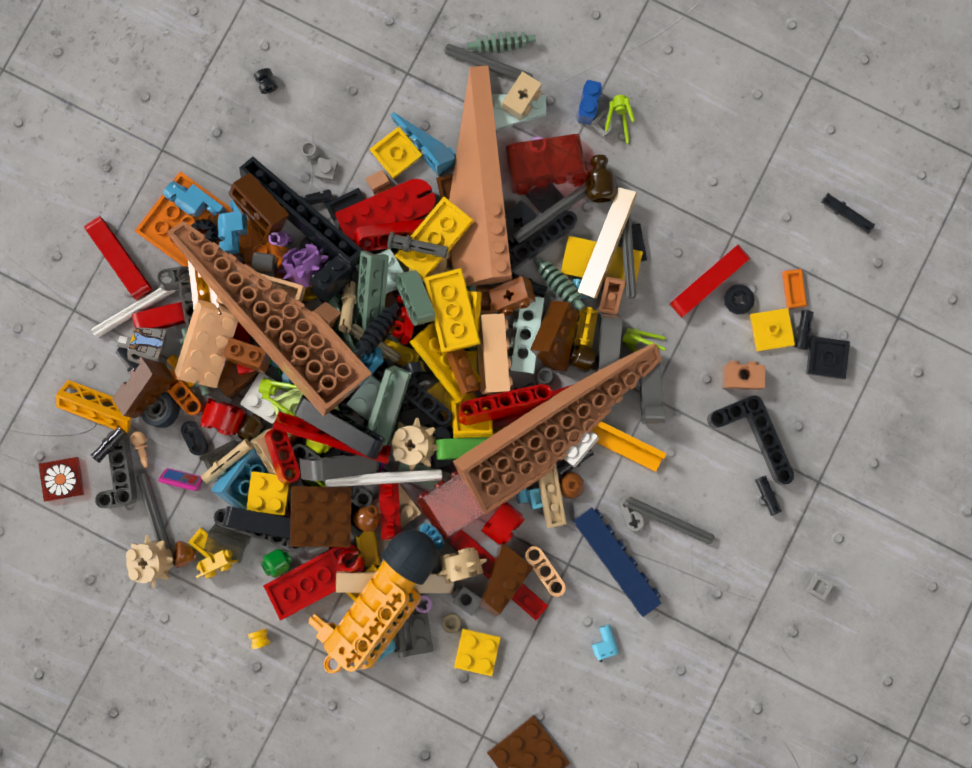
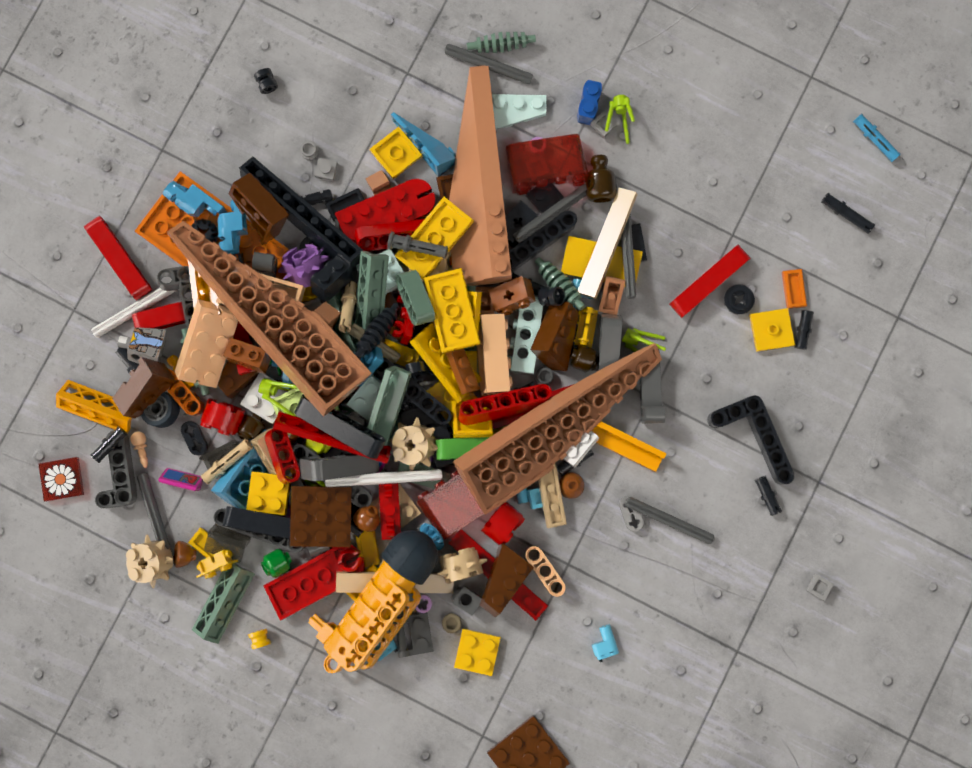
medium lavender axle [268,231,293,247] -> none
tan brick [502,71,542,120] -> none
dark blue brick [572,507,662,617] -> none
nougat brick [722,361,765,390] -> none
black plate [806,336,850,380] -> none
none -> sand green fence [192,563,255,644]
none -> black wheel [538,287,565,306]
none -> dark azure pin [853,113,901,162]

